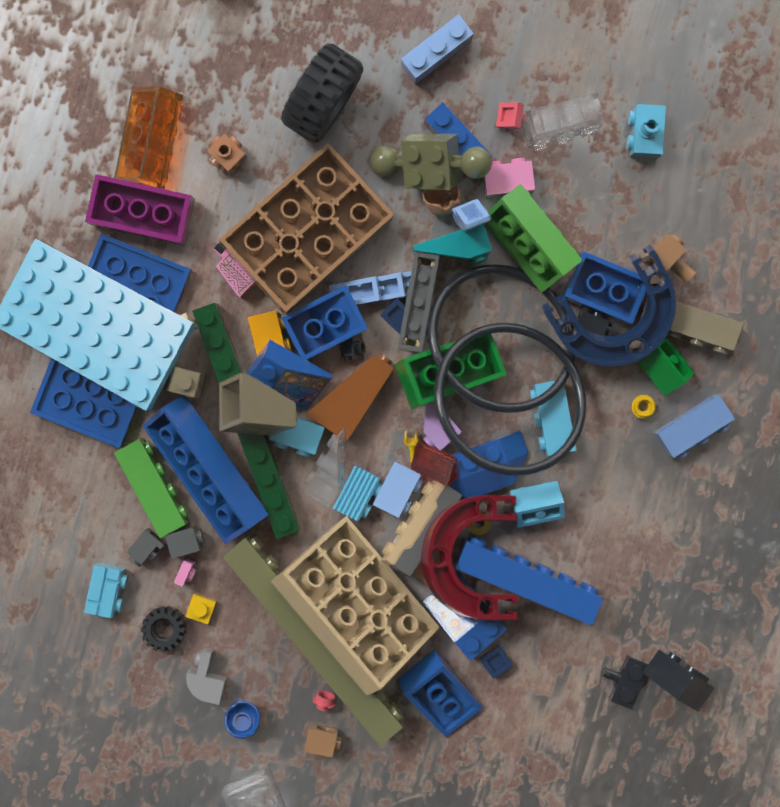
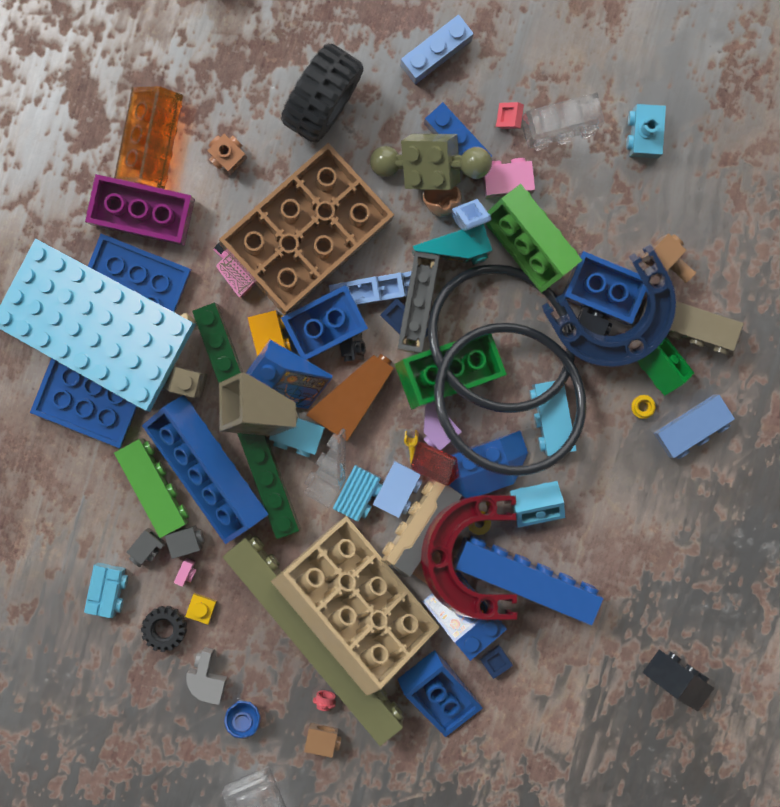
black plate [601,655,648,710] -> none

